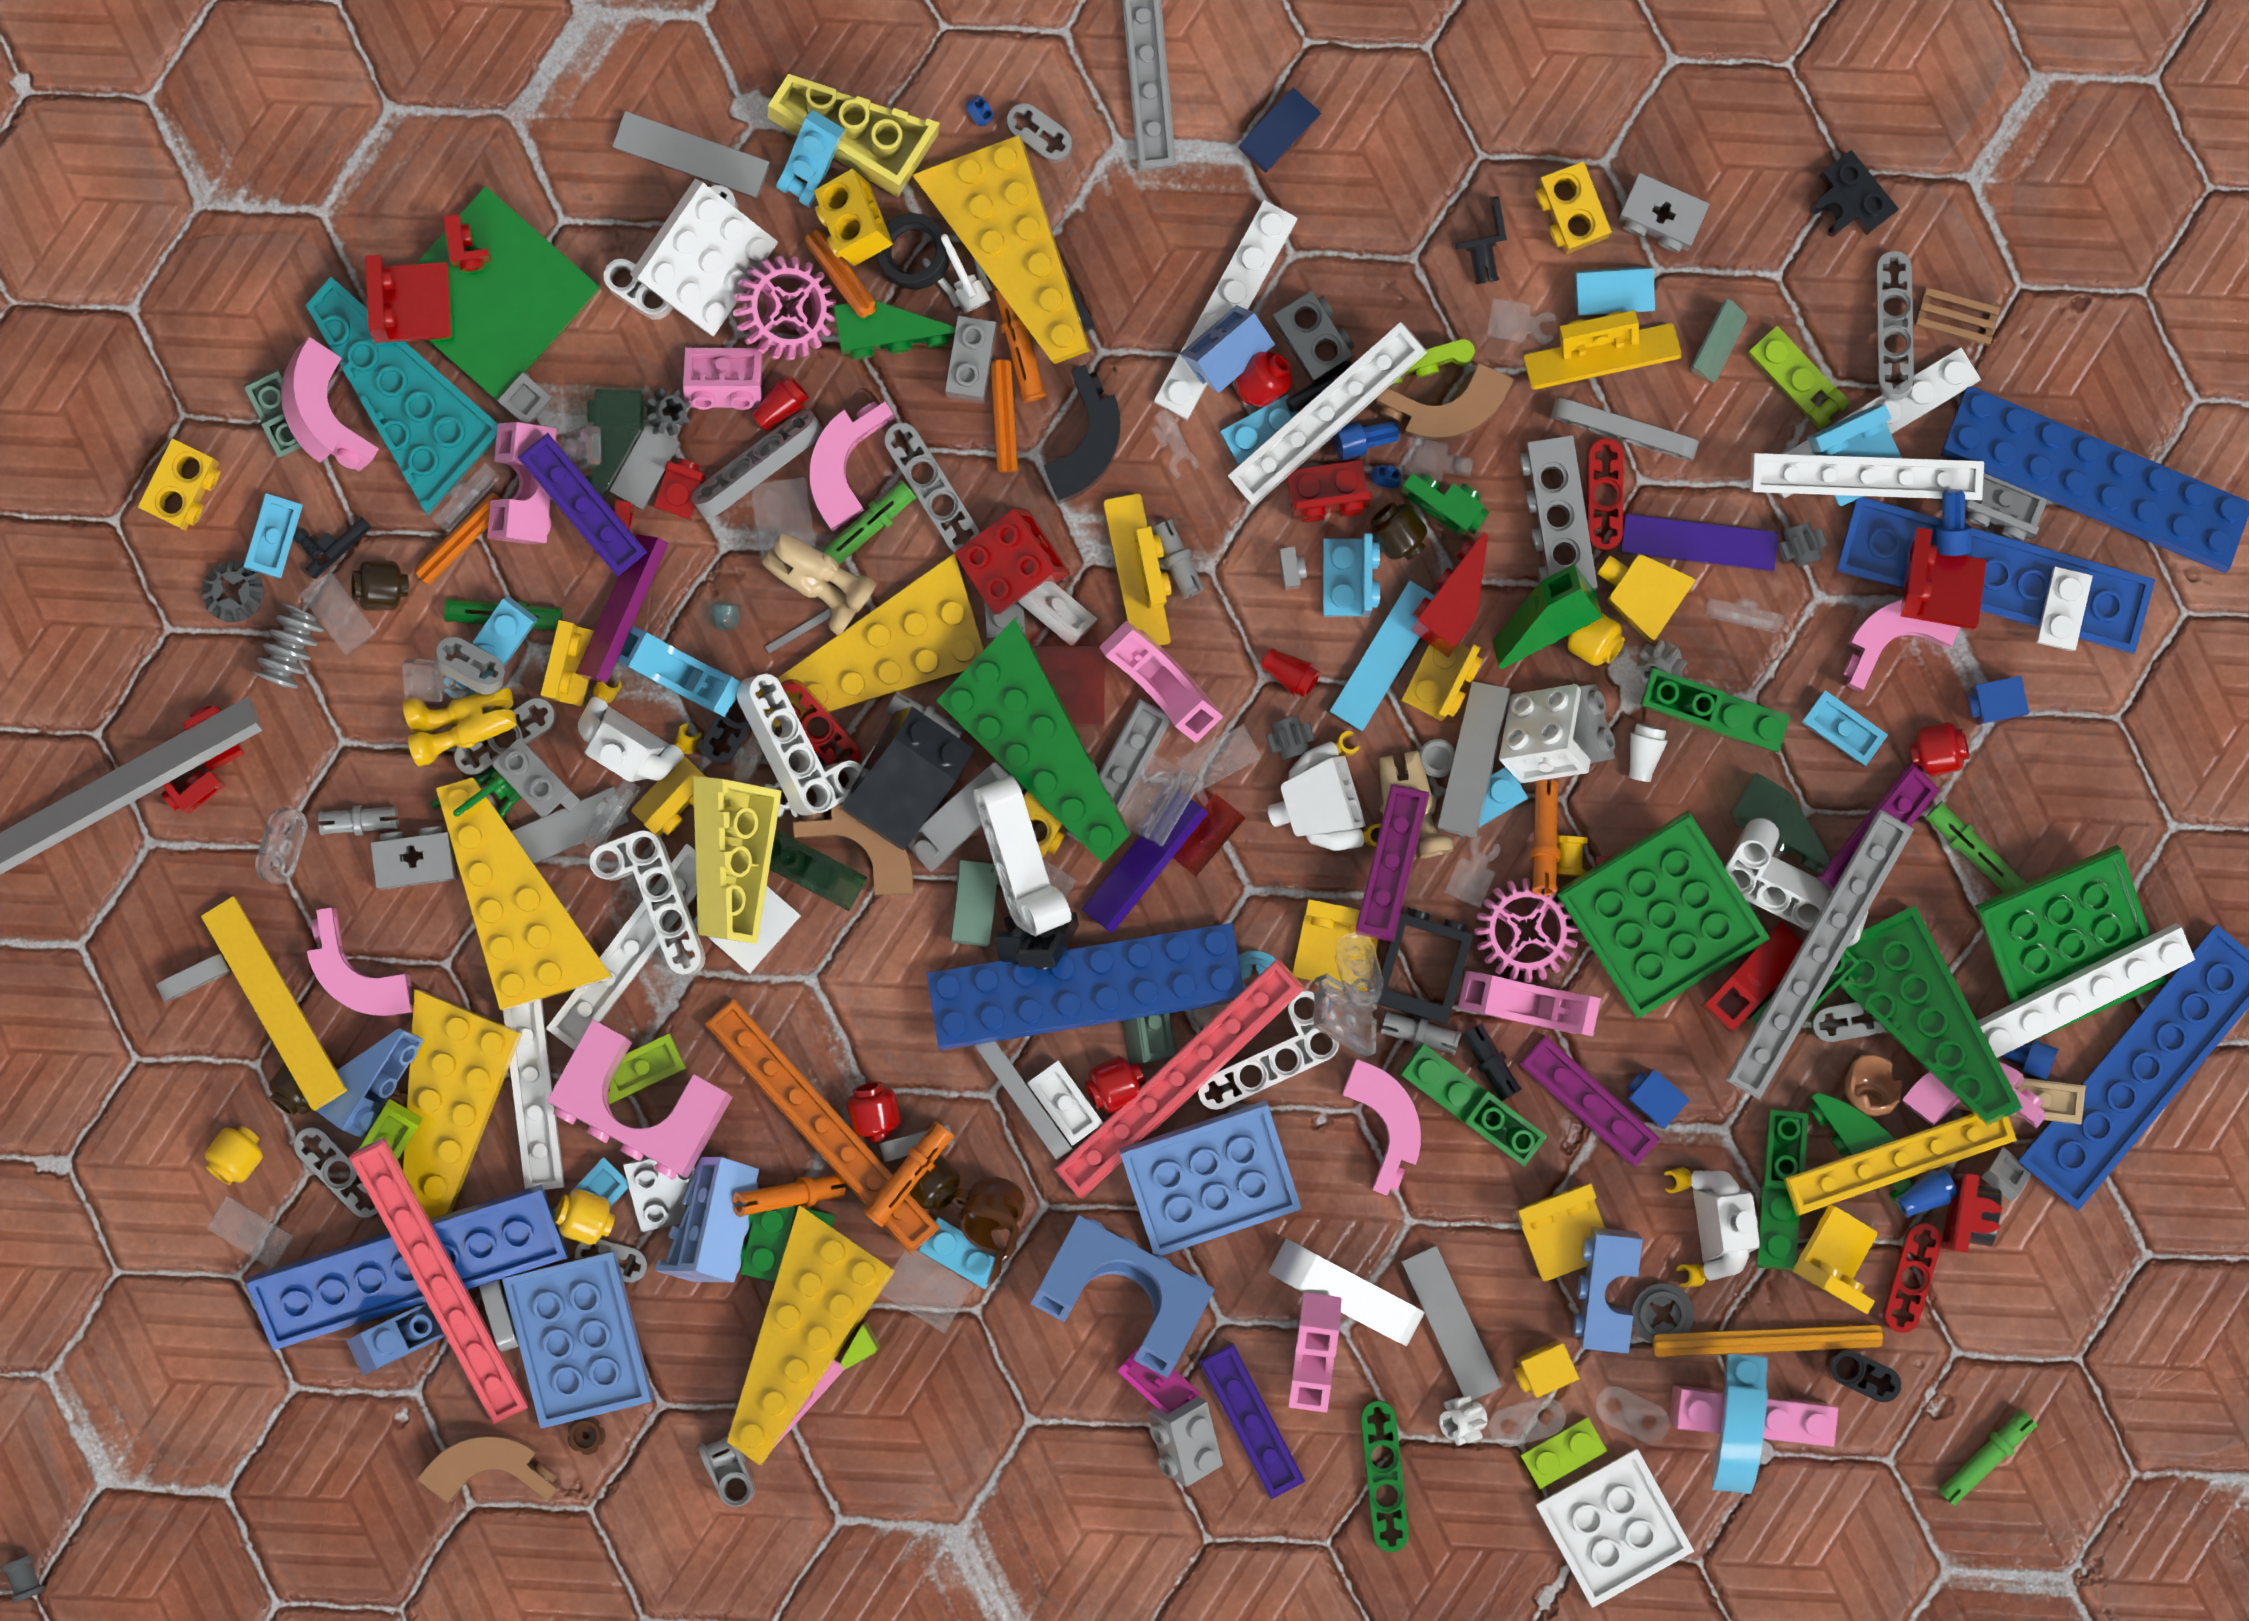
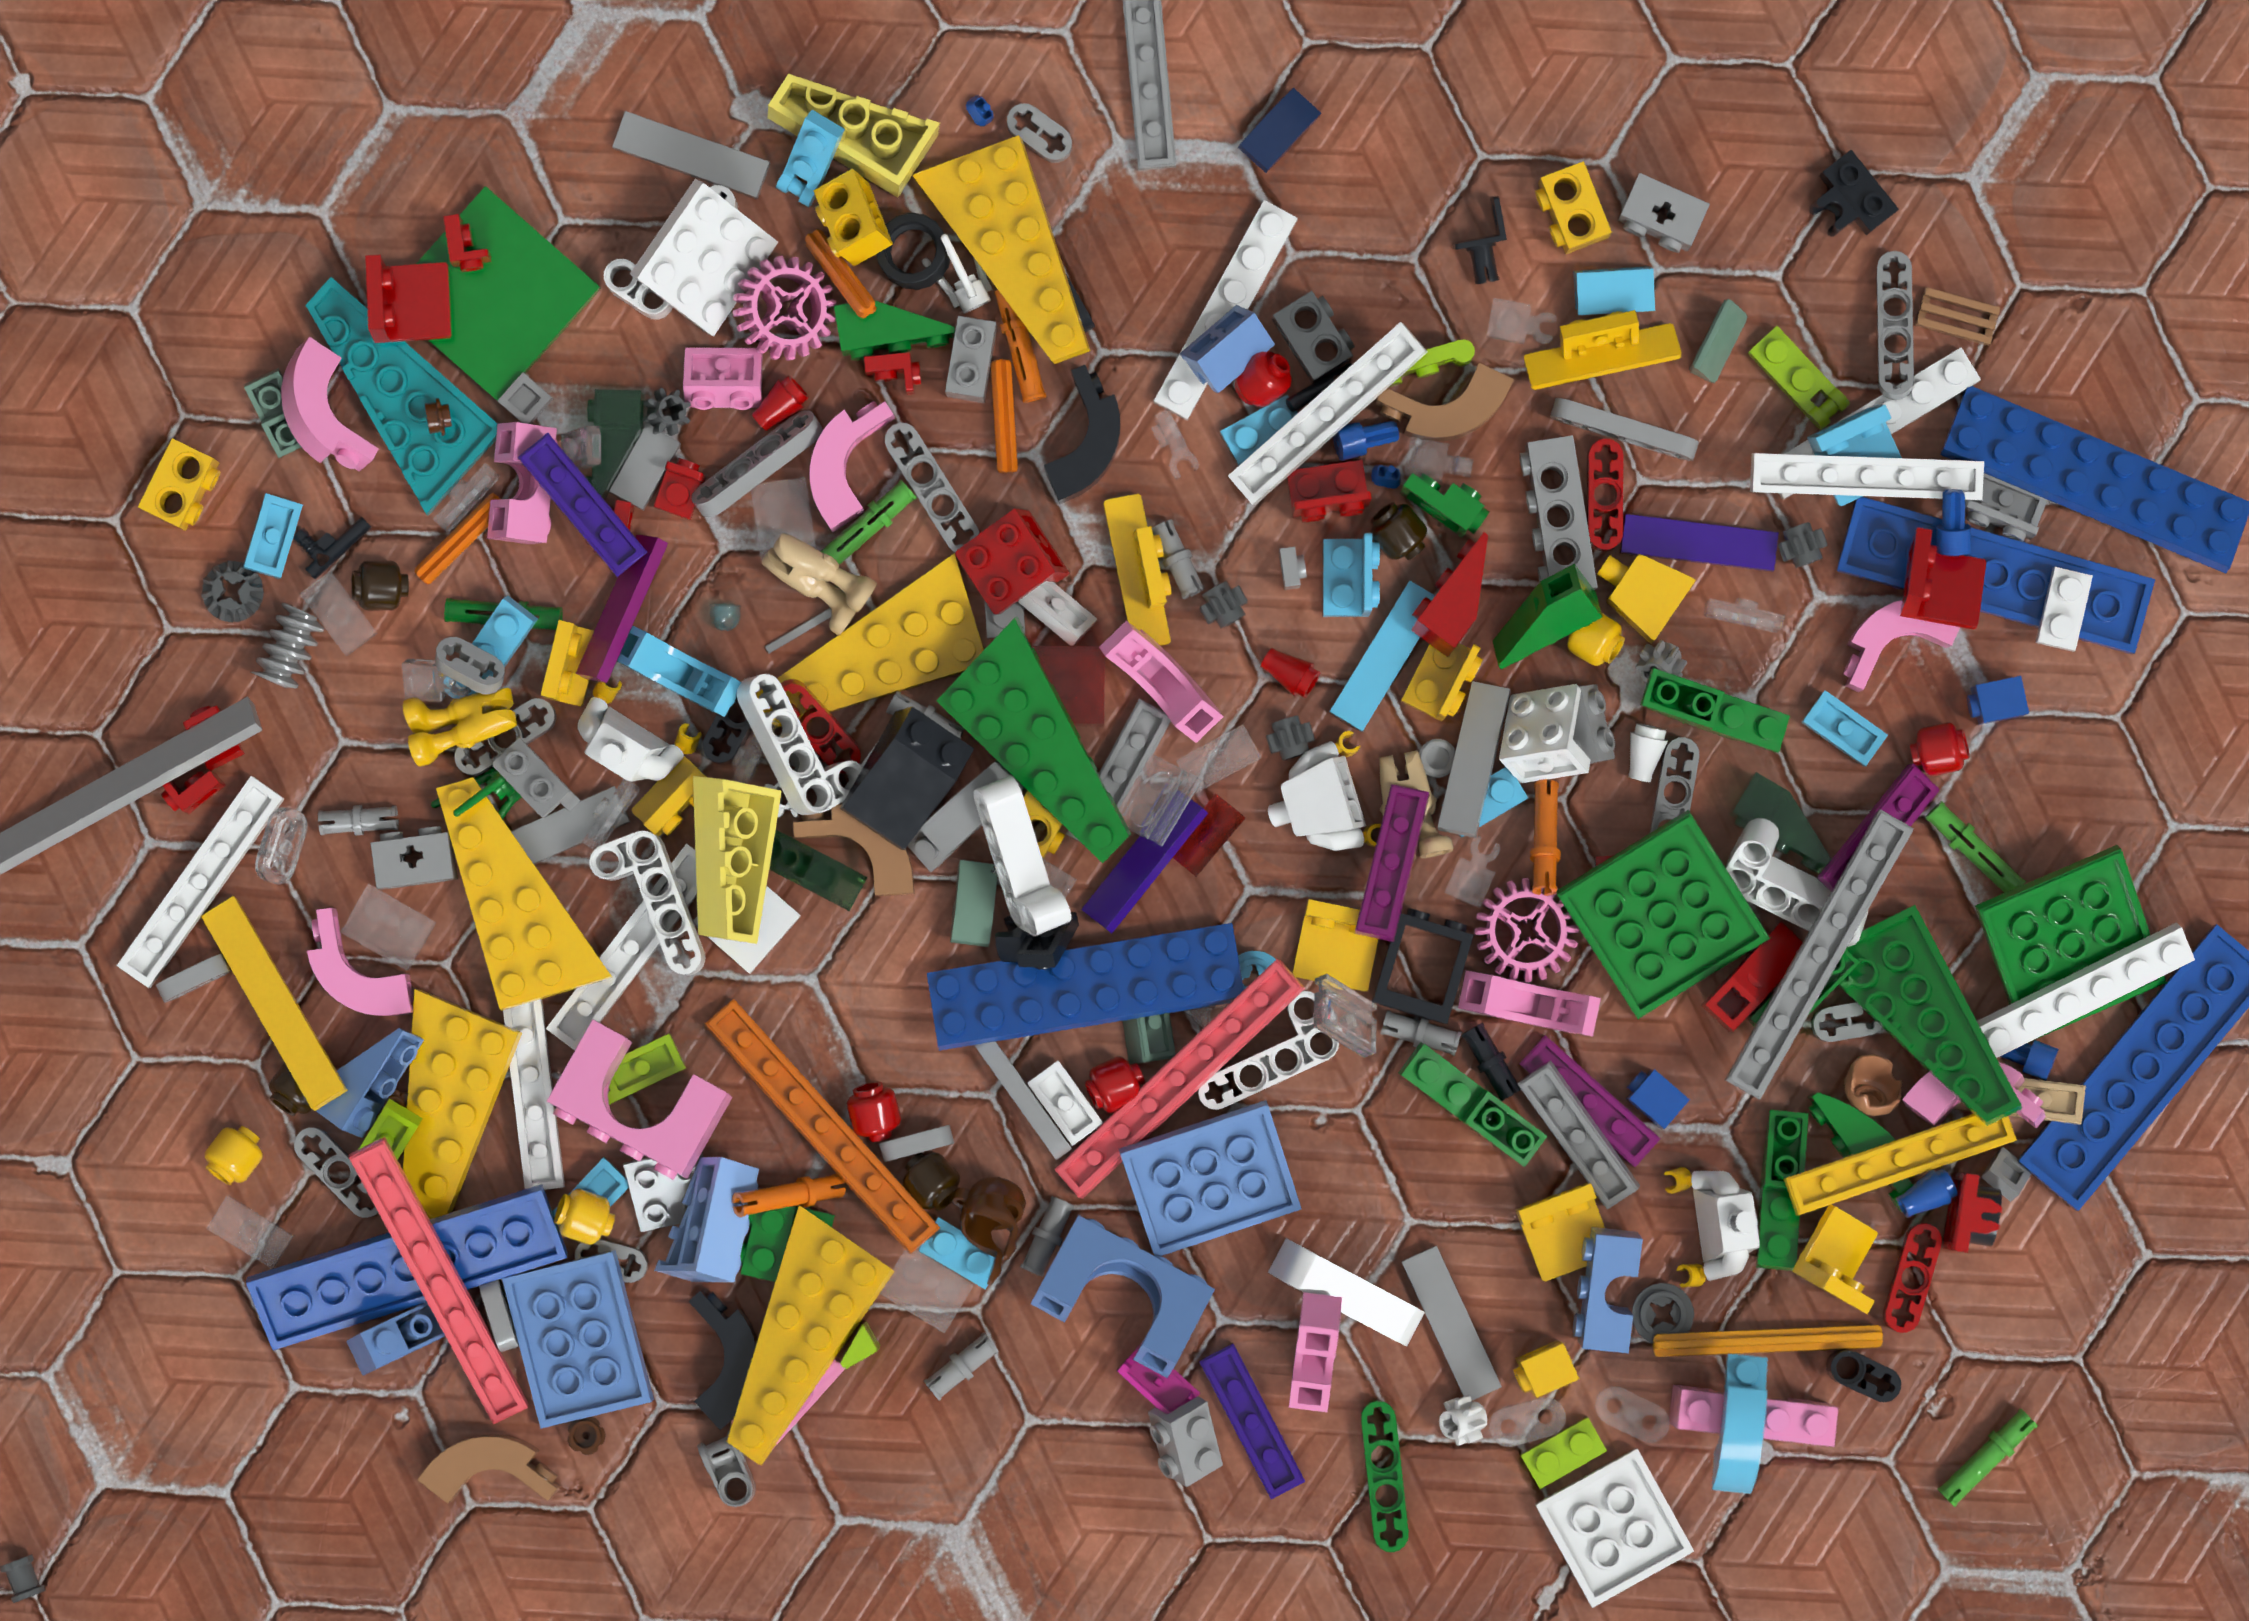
orange pin [863,1121,955,1227] -> none
clear plate [1335,933,1384,1006] -> none
bright pink arch [1342,1059,1421,1196] -> none
yellow bush [1556,836,1588,877] -> none
none -> white plate [117,776,285,988]
none -> clear plate [340,884,437,971]
none -> reddish brown plate [425,398,452,436]
none -> black arch [689,1290,758,1430]
none -> red bracket [864,352,921,395]
none -> light grey pin [923,1332,999,1400]
none -> light grey pin [1020,1196,1074,1277]
none -> dark grey gear [1200,581,1248,629]
none -> light grey tile [1518,1060,1640,1210]
none -> light grey beam [1649,737,1699,833]

